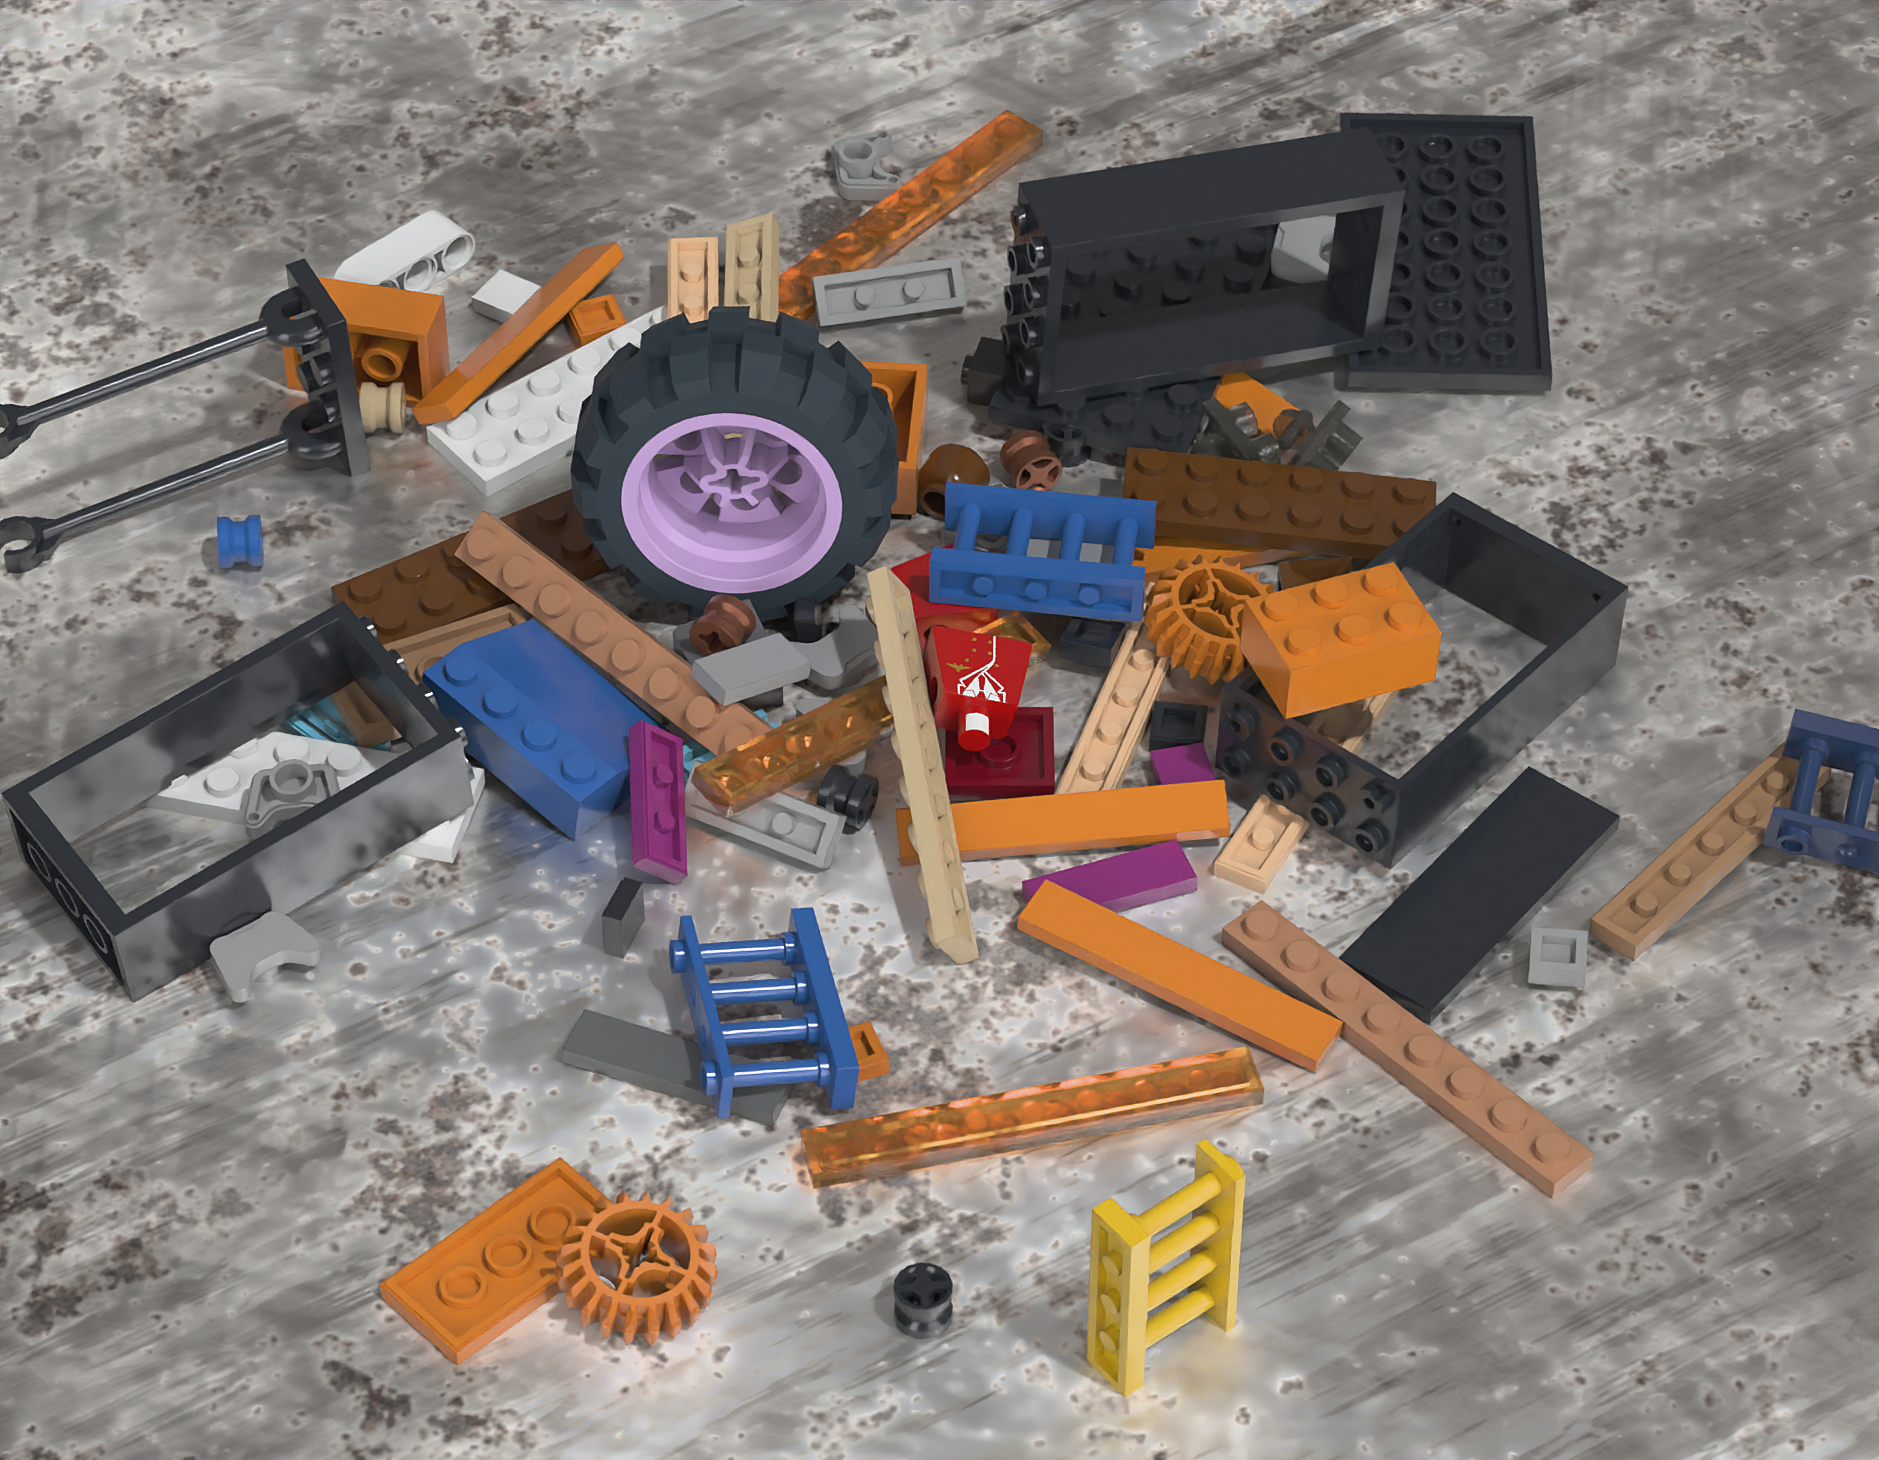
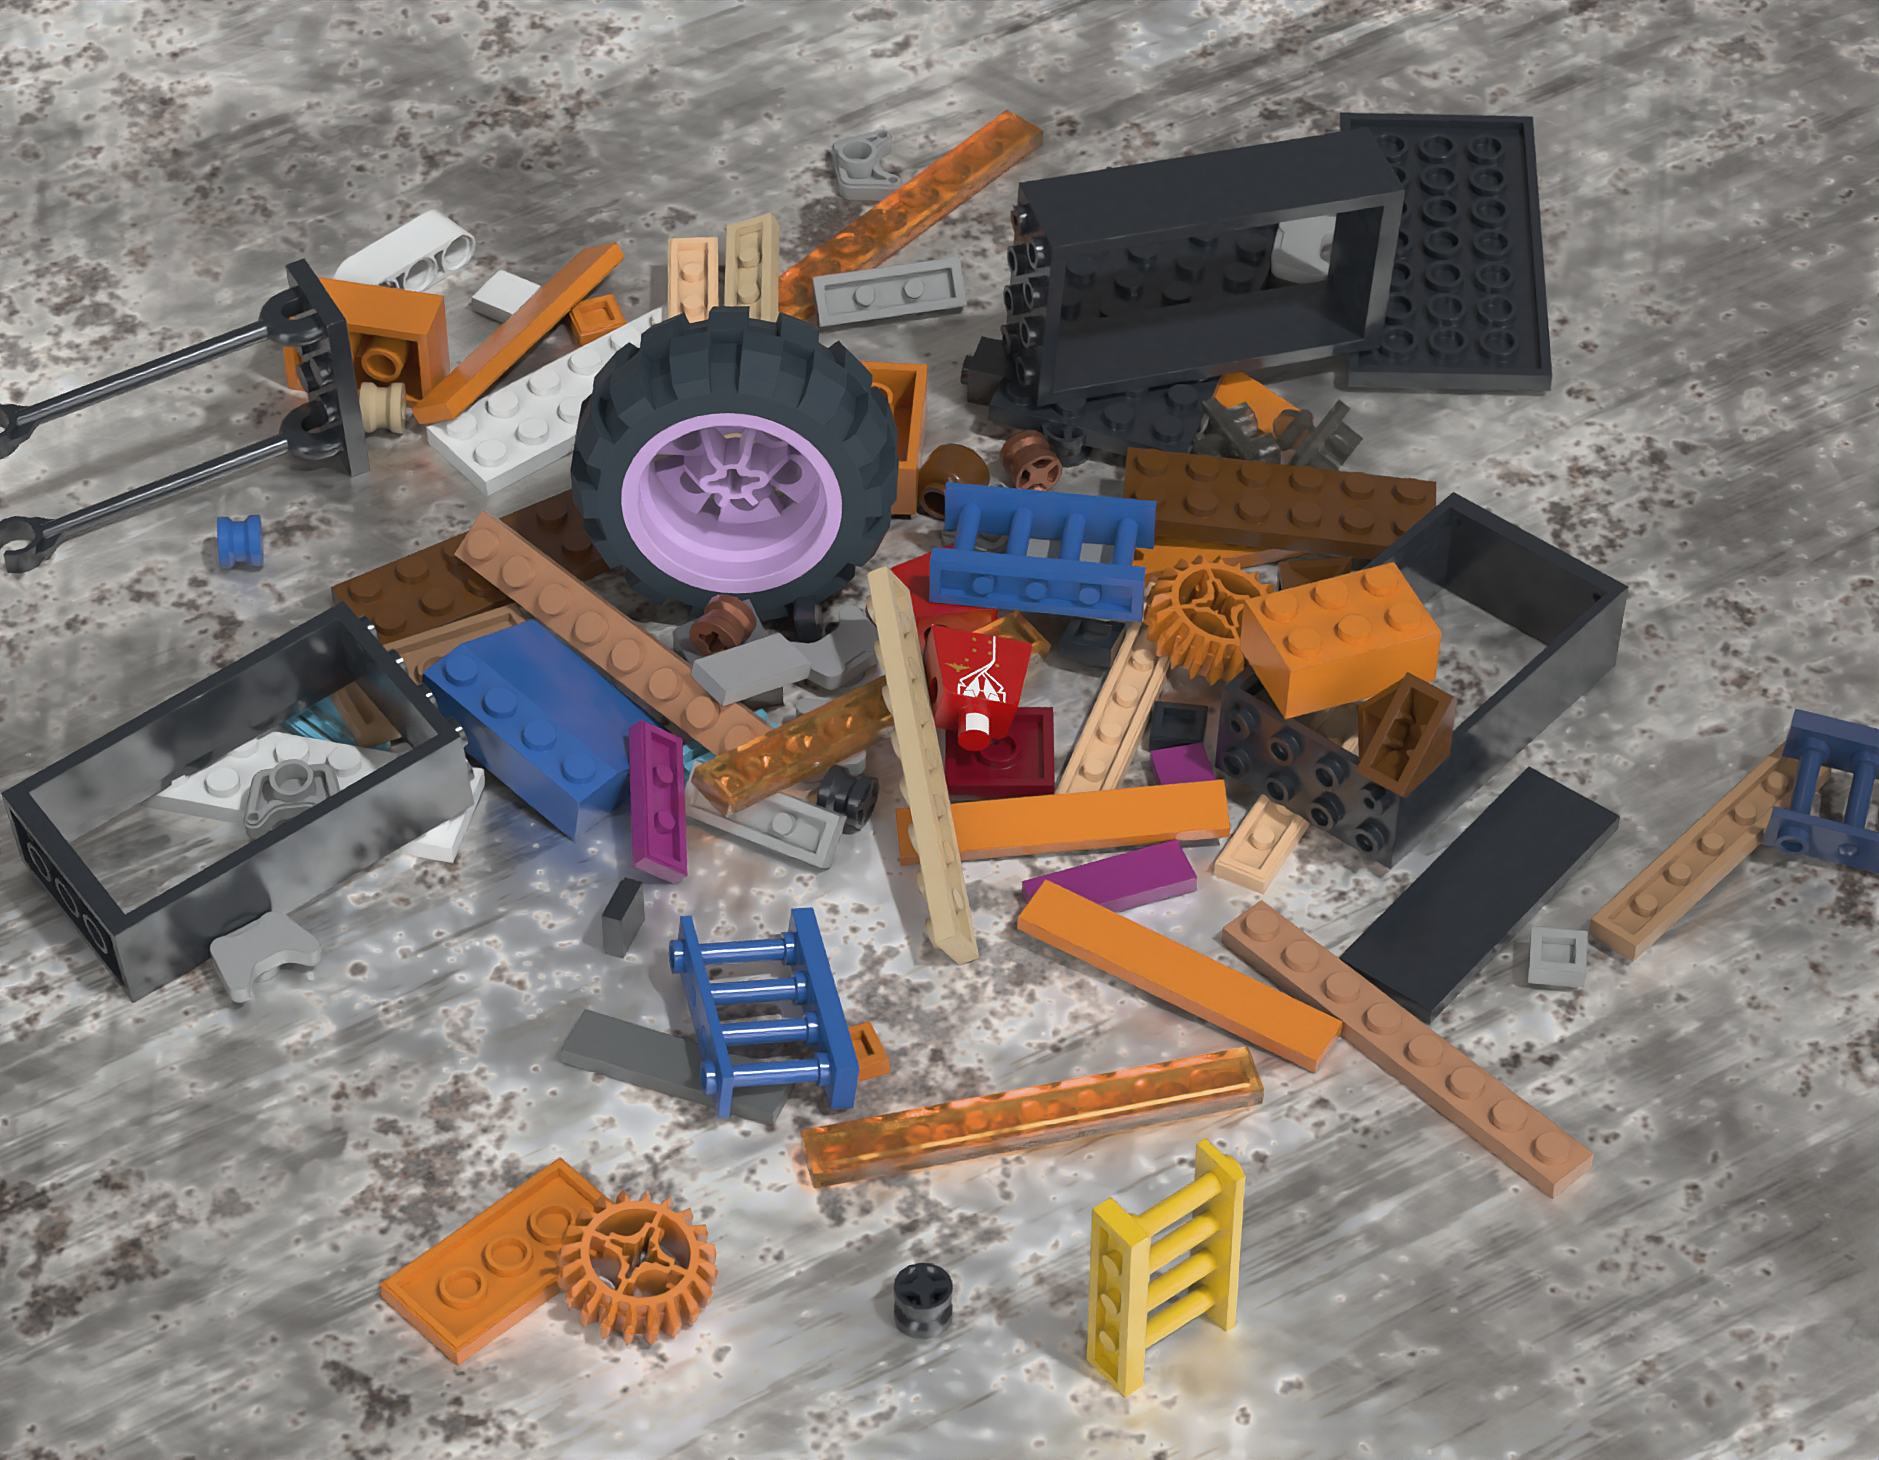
none -> reddish brown slope [1355,672,1458,798]

